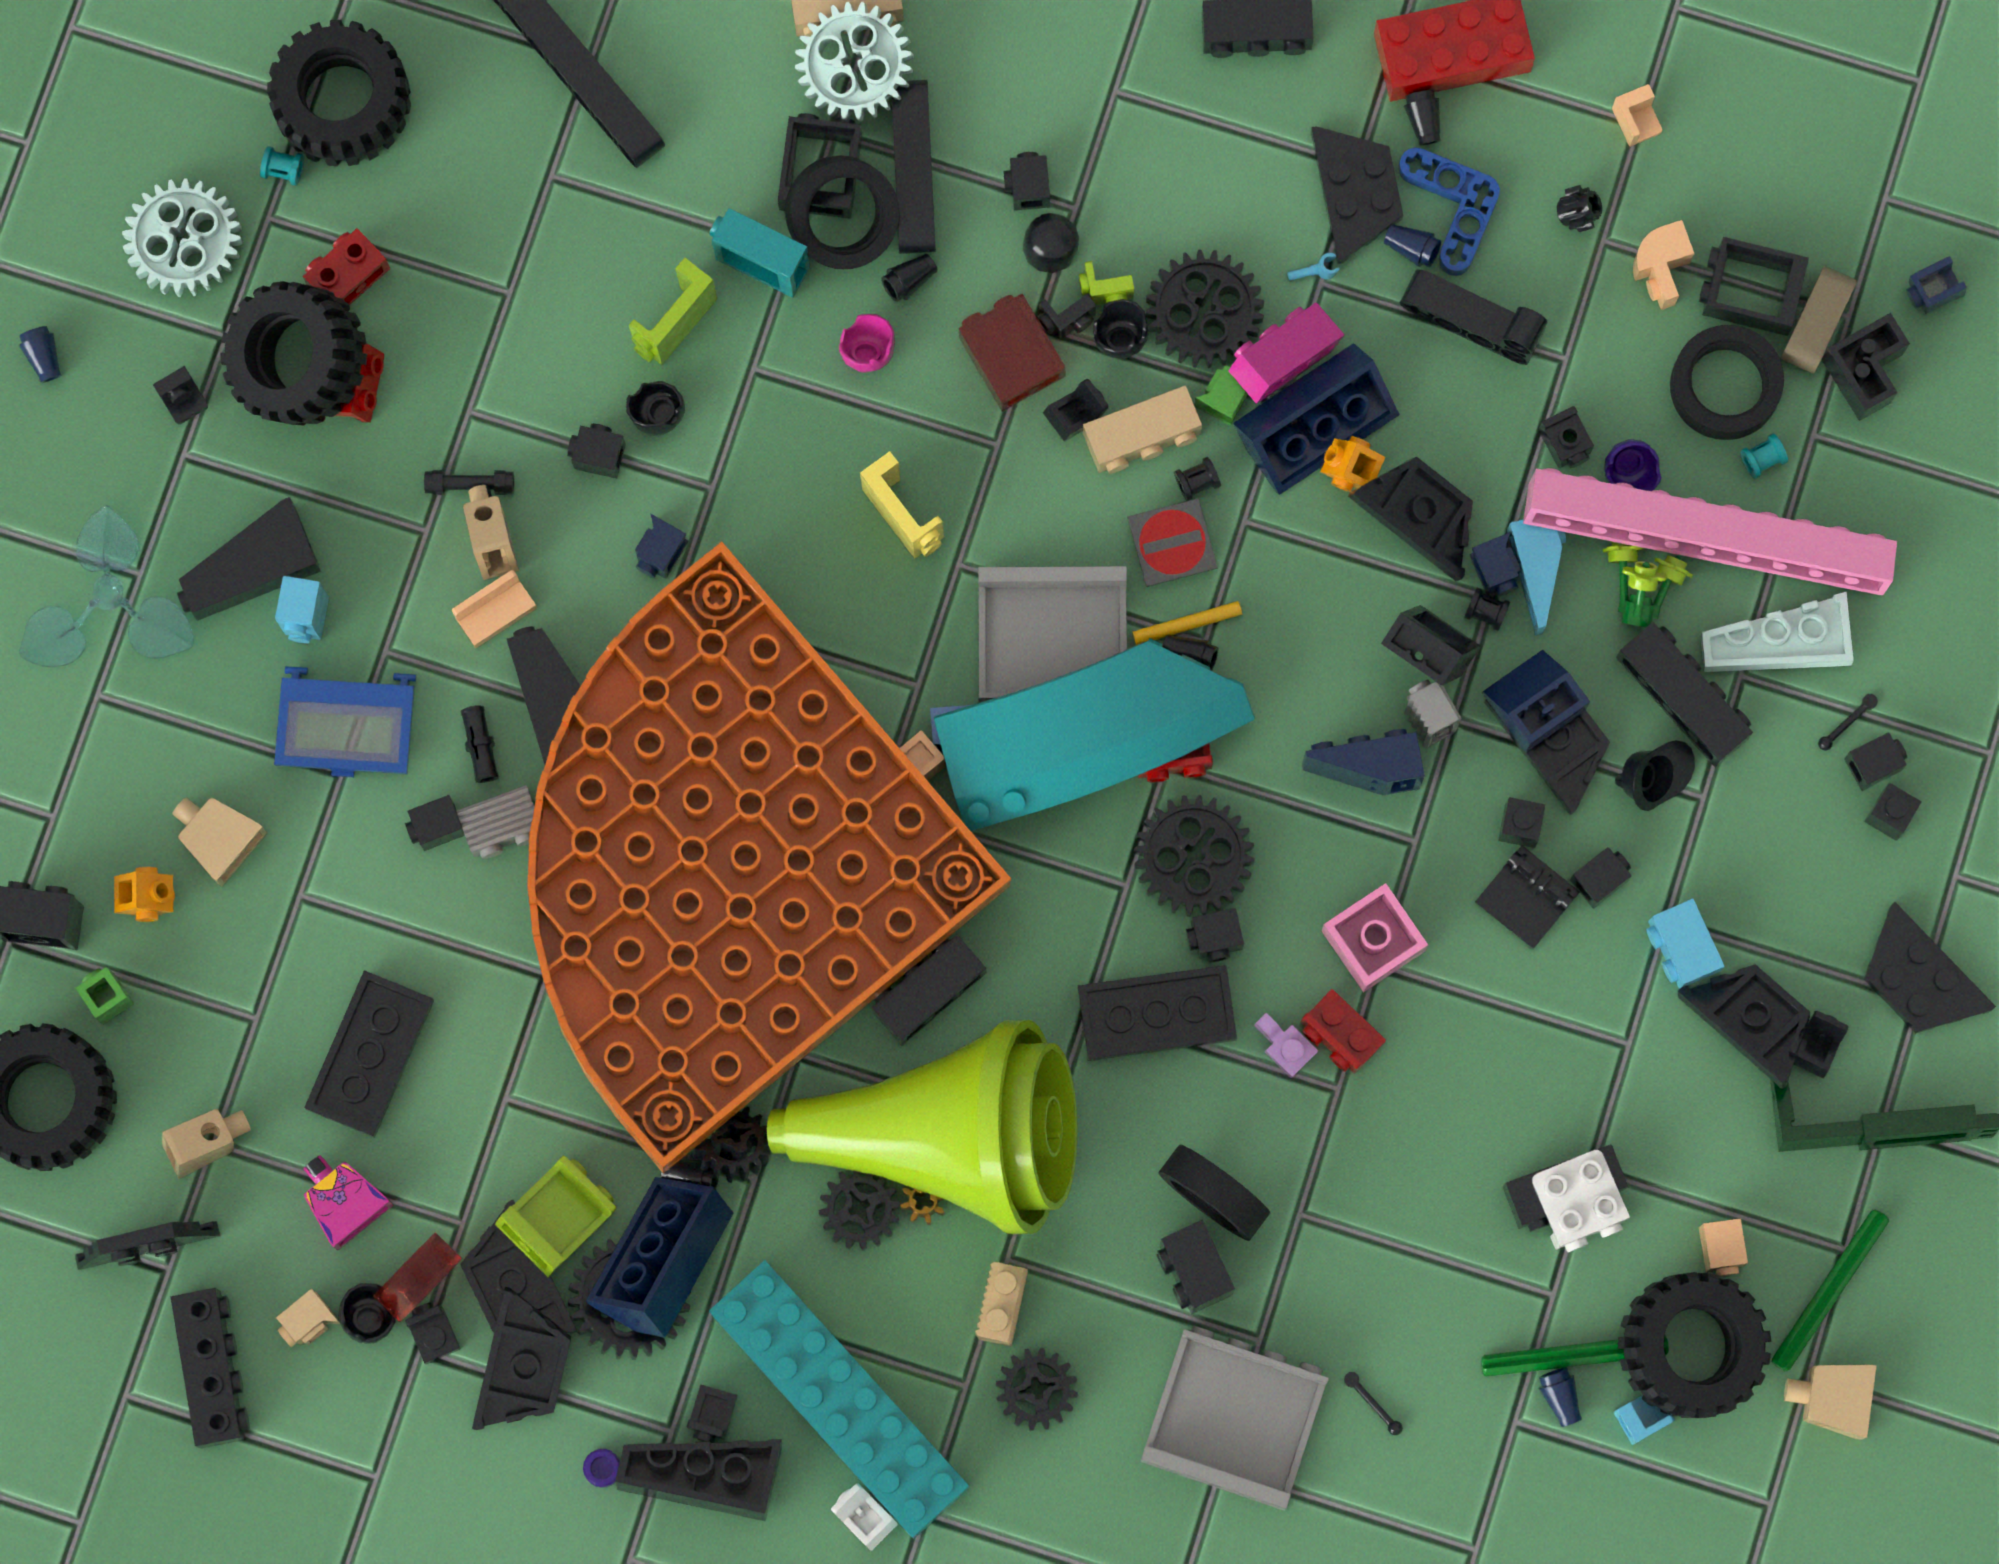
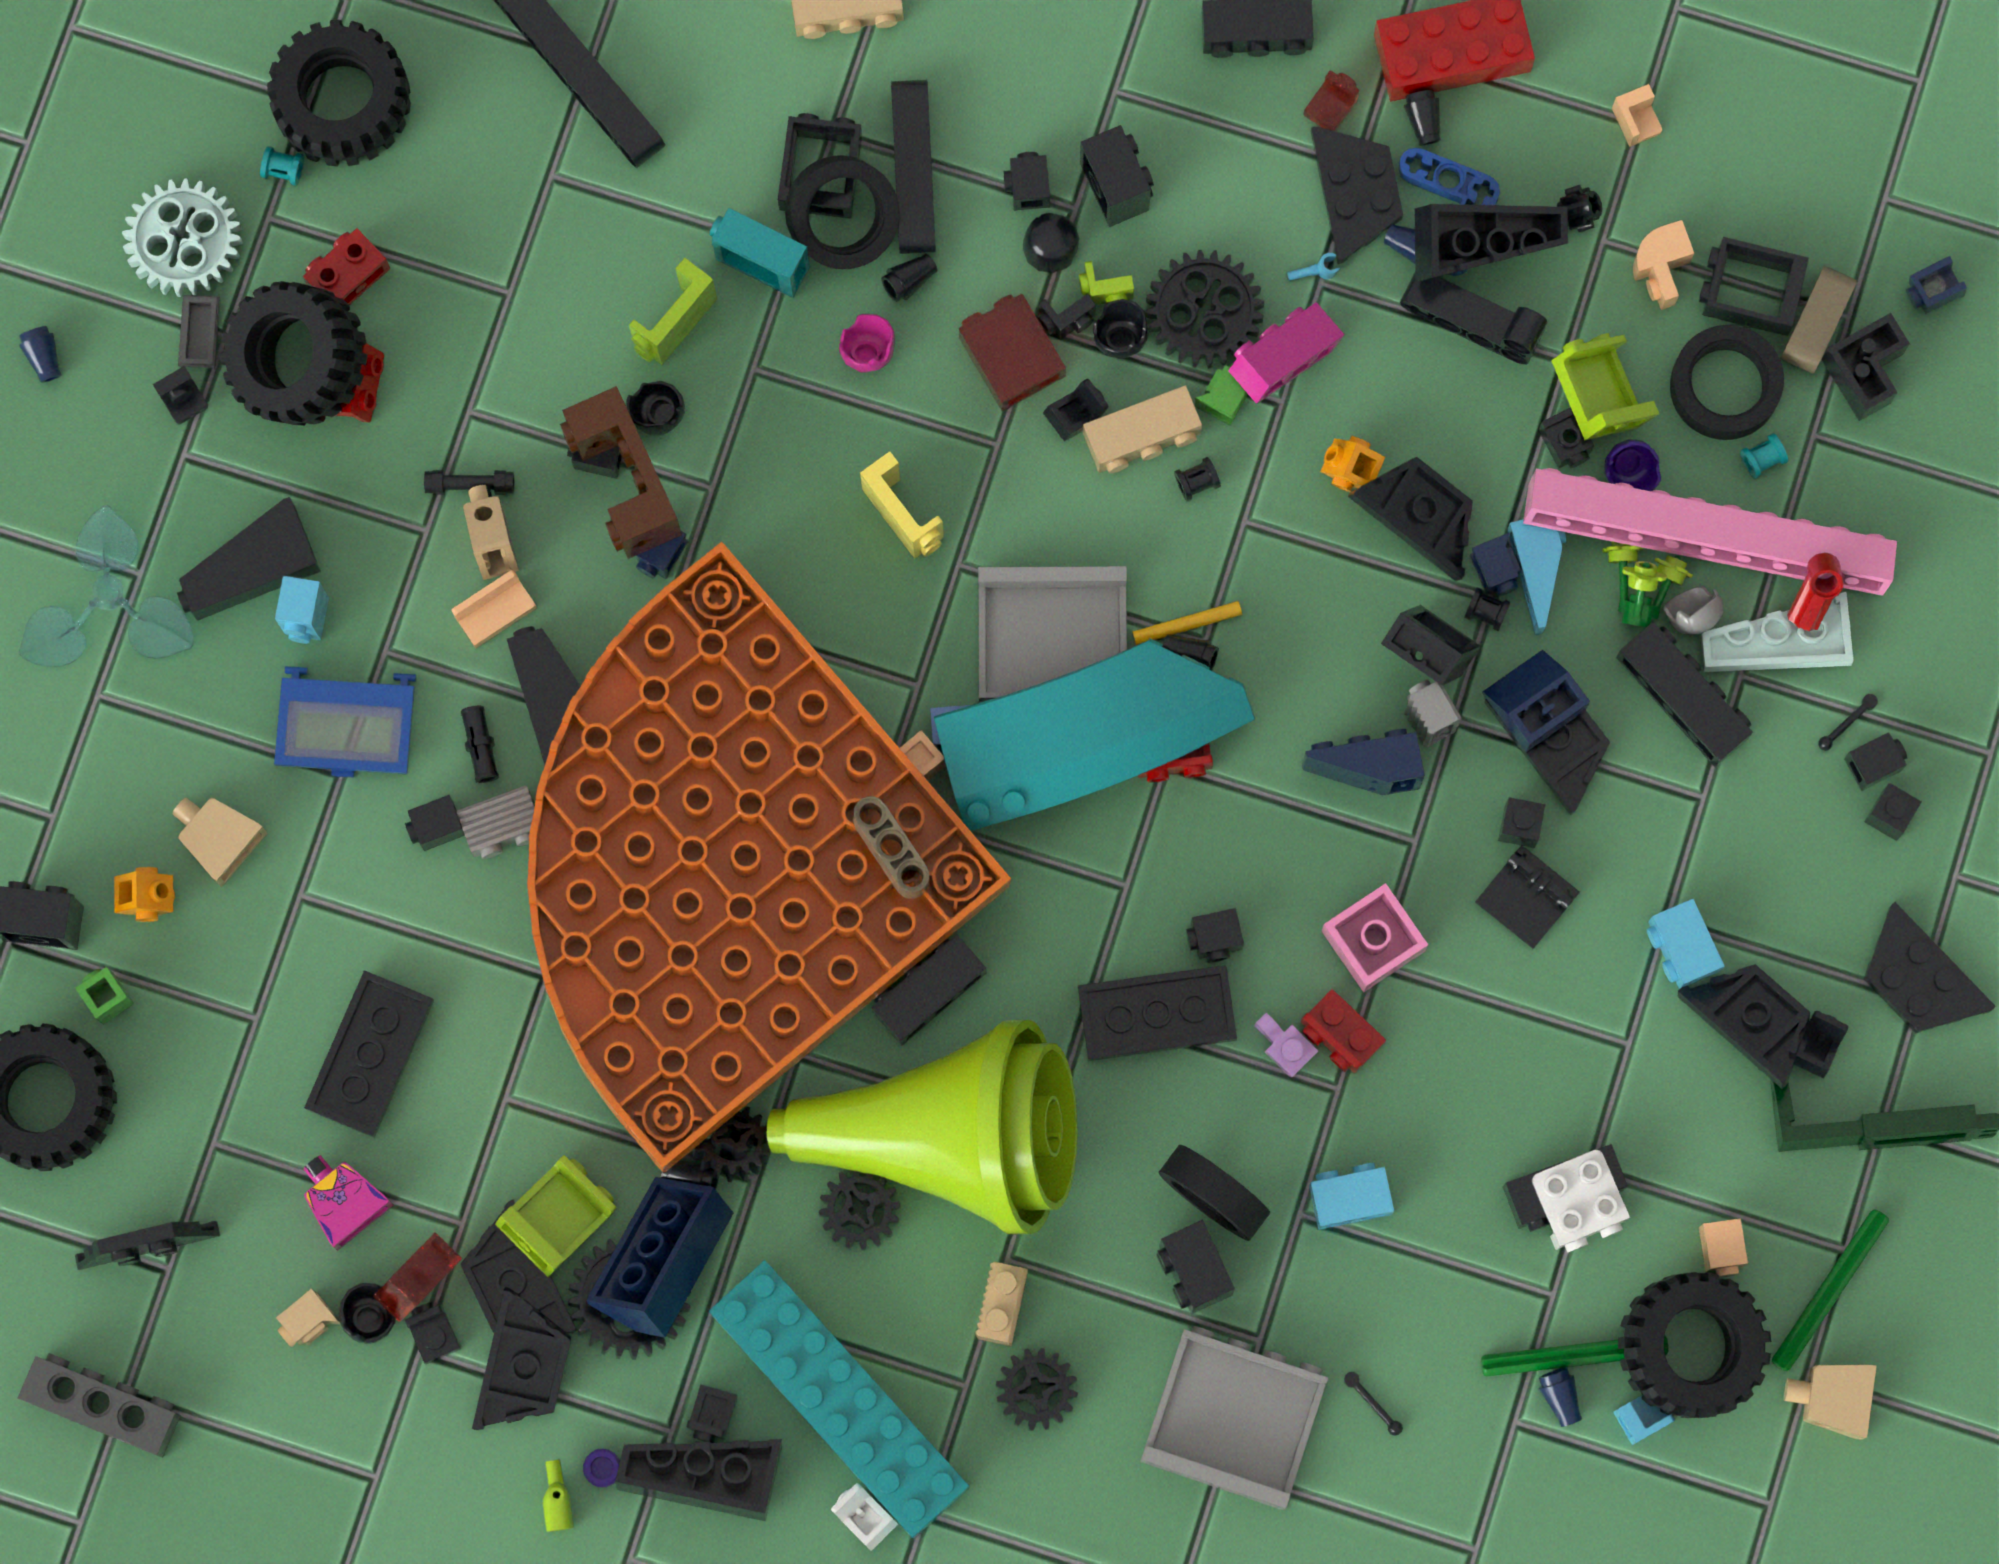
tan torso [162,1109,251,1179] -> none
black brick [170,1288,250,1448] -> none
light aqua gear [795,2,914,121] -> none
pearl gold gear [900,1188,944,1225] -> none
piece [1127,498,1218,587] -> none
black gear [1134,795,1255,917] -> none
dark blue slope [1233,343,1400,495] -> none
black brick [1570,847,1632,909] -> none
black piece [1615,740,1695,811] -> none
none -> dark grey brick [18,1353,181,1458]
none -> dark grey tile [178,295,220,368]
none -> lime piece [543,1459,574,1532]
none -> reddish brown plate [560,386,682,559]
none -> dark tan beam [853,796,929,899]
none -> black brick [1080,125,1154,227]
none -> clear red bracket [1303,70,1360,131]
none -> medium azure brick [1309,1163,1394,1230]
none -> black wedge [1414,204,1568,282]
none -> lime panel [1551,333,1659,440]
none -> light grey hair [1663,586,1723,635]
none -> red piece [1787,553,1844,631]

